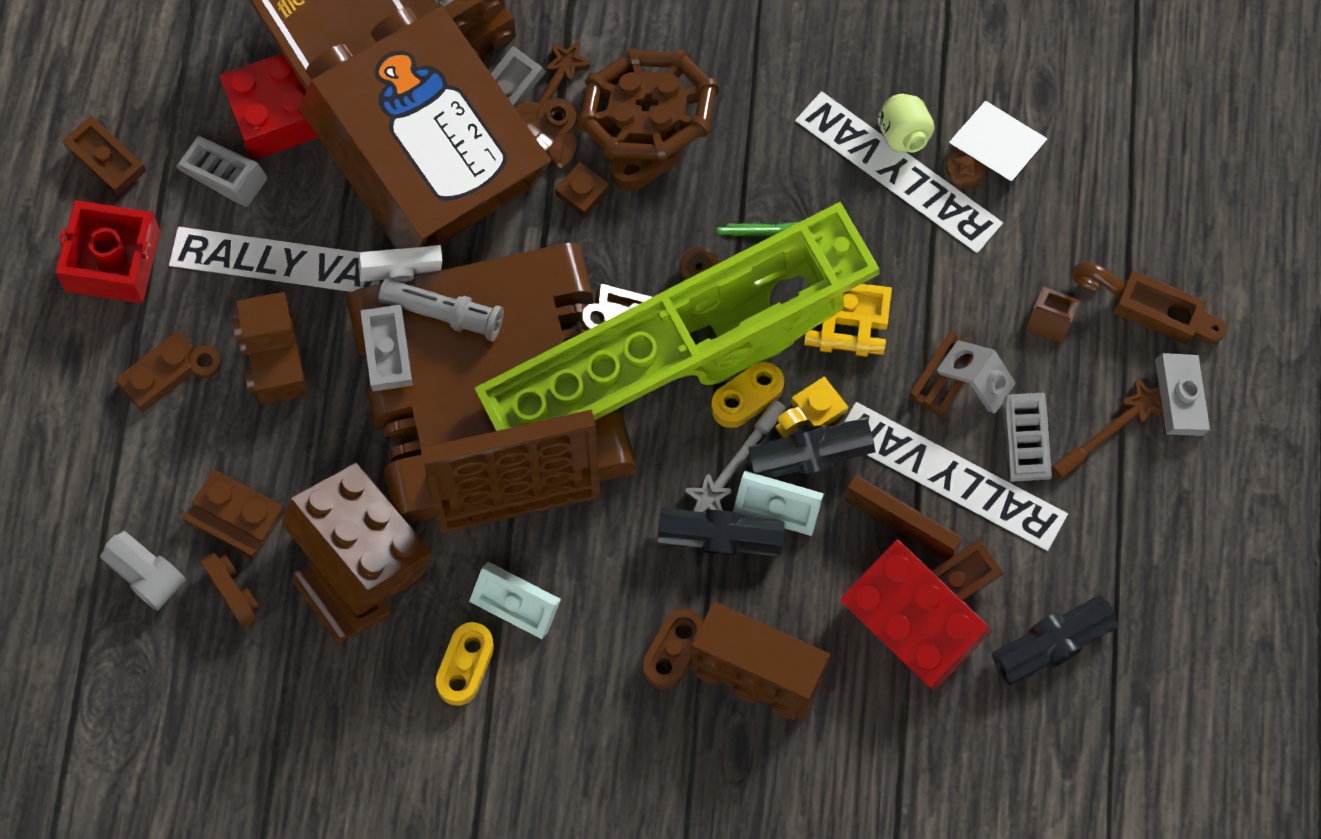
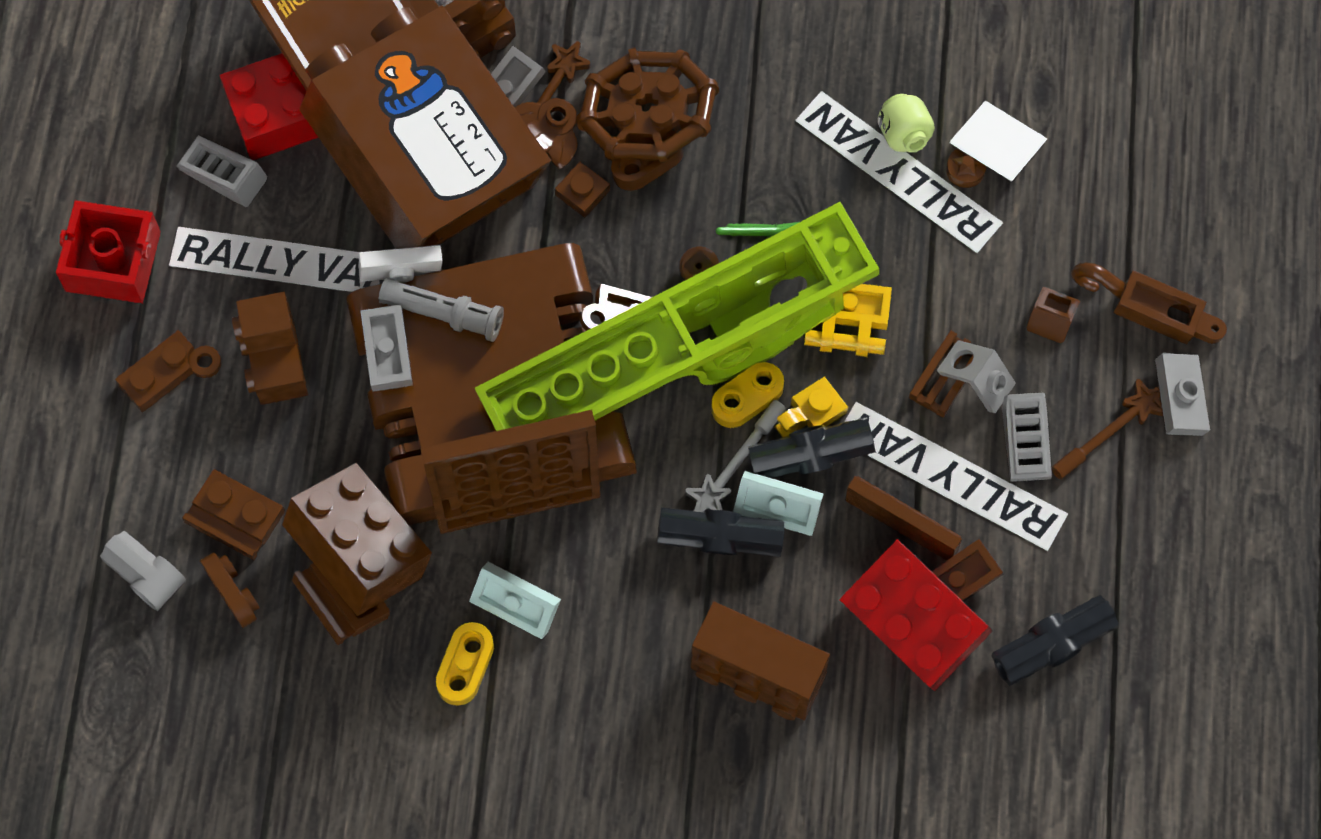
reddish brown plate [62,116,146,197] -> none
reddish brown plate [643,609,703,689] -> none

